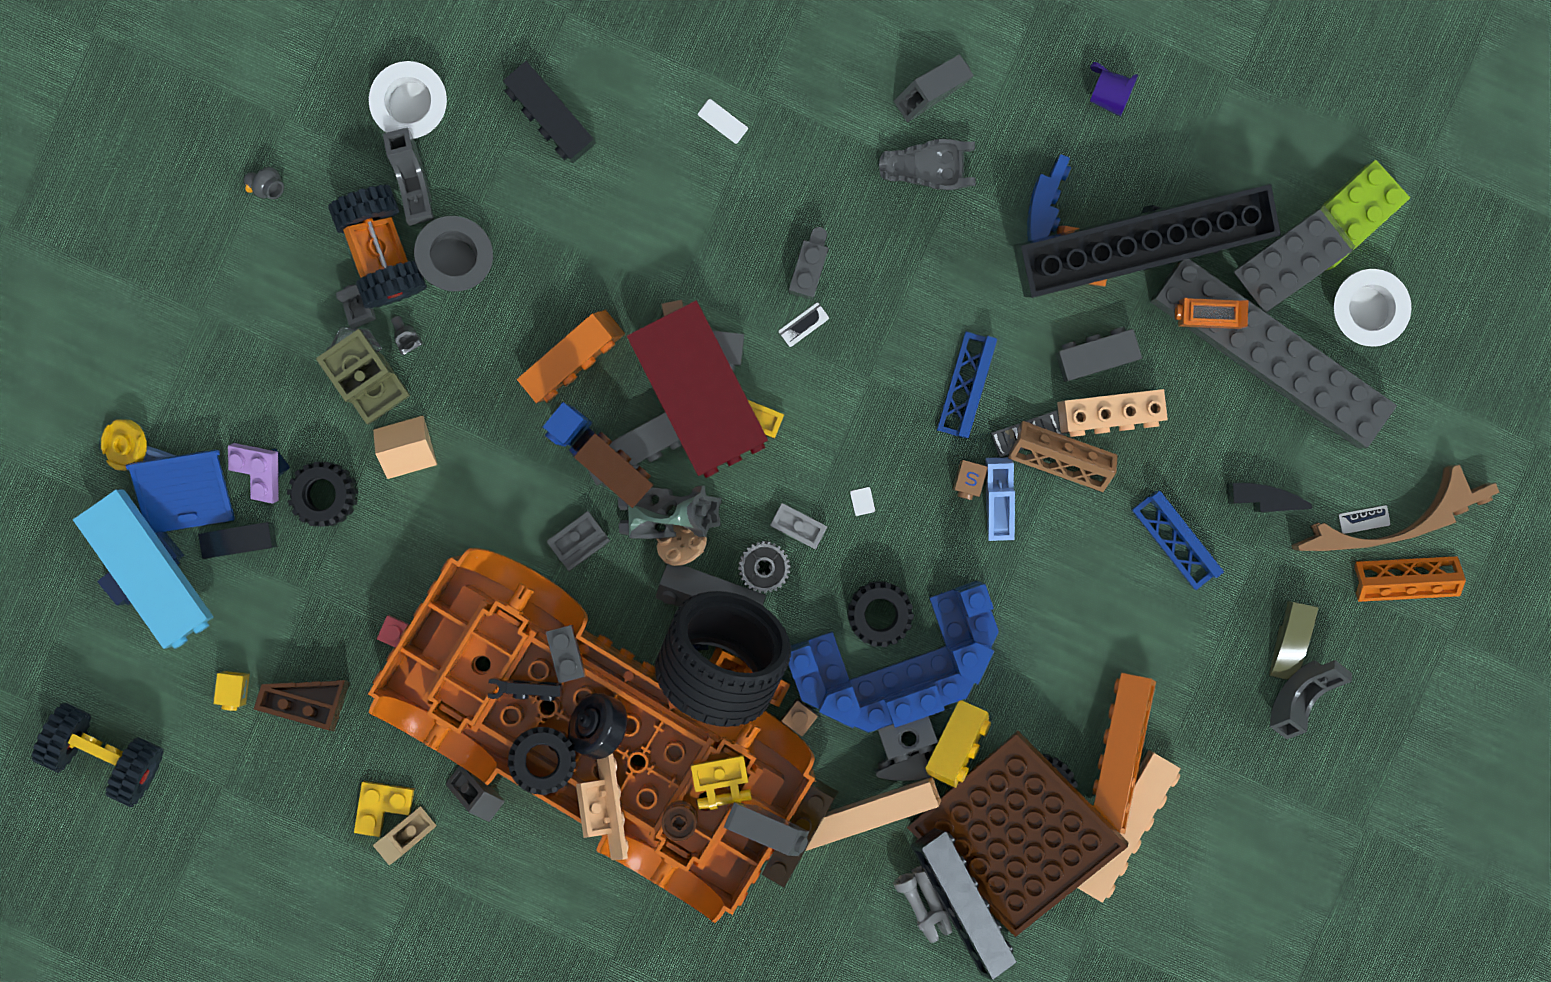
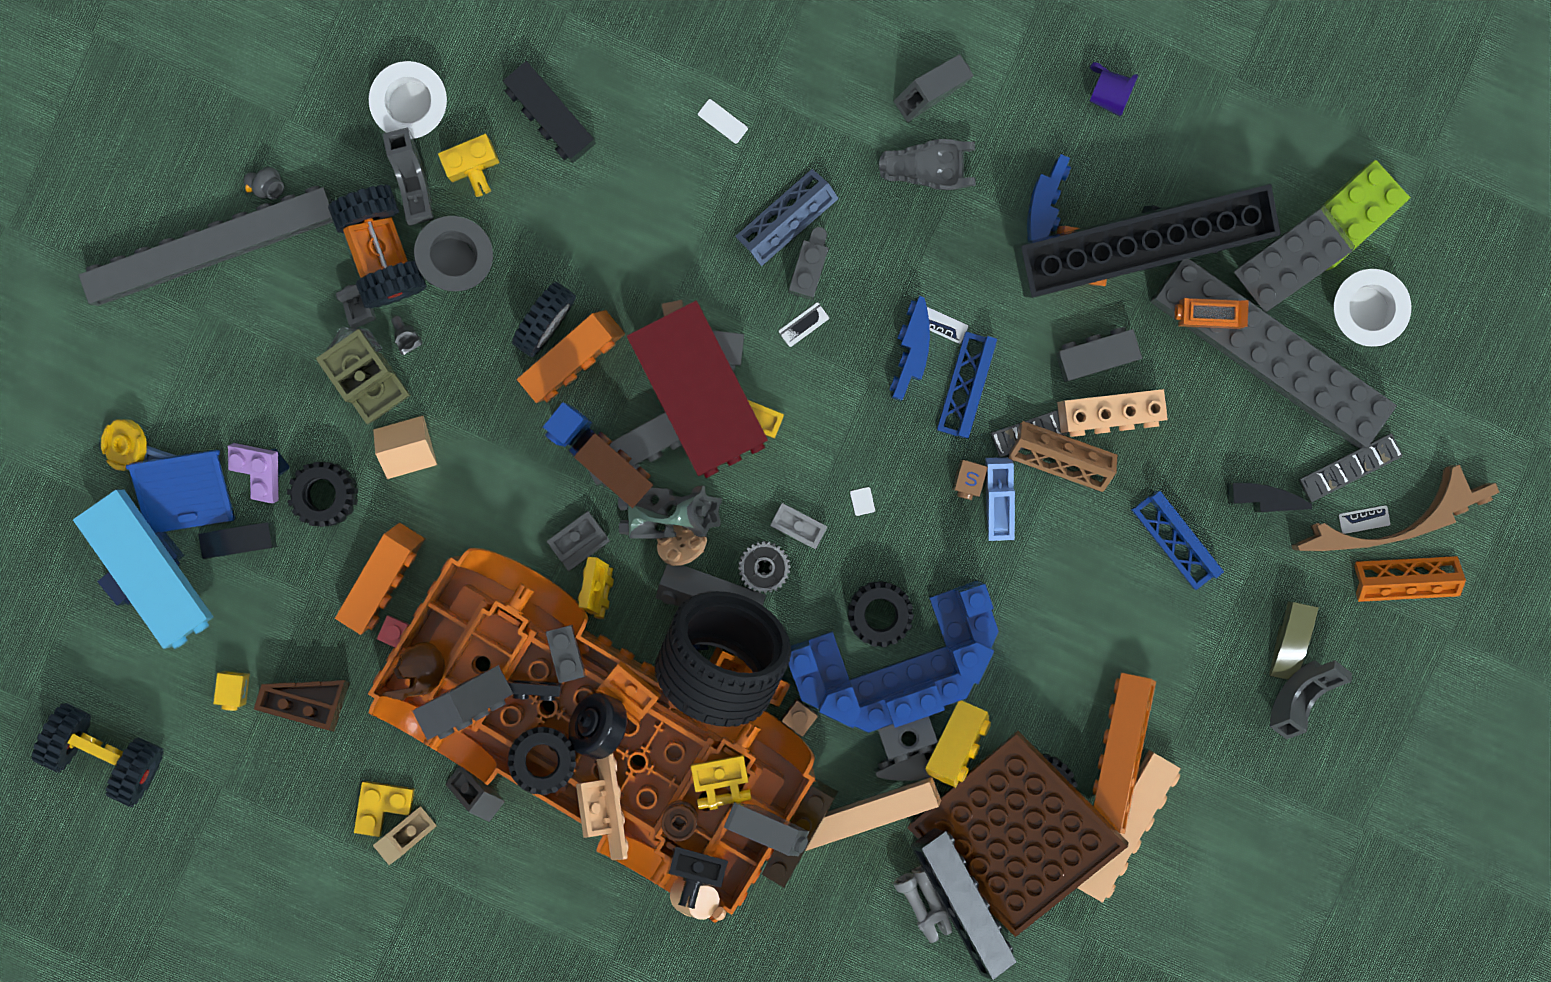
none -> dark grey brick [78,186,333,306]
none -> orange wedge [335,523,425,635]
none -> reddish brown helmet [383,642,445,700]
none -> dark grey brick [412,665,513,740]
none -> yellow brick [438,134,500,197]
none -> black wheel [512,282,576,357]
none -> yellow plate [578,557,614,619]
none -> orange plate [595,661,661,725]
none -> black brick [667,847,728,909]
none -> light nougat hat [670,877,726,921]
none -> sand blue fence [735,169,839,266]
none -> blue slope [889,296,930,401]
none -> white sticker [927,307,968,344]
none -> tile [1298,433,1403,502]

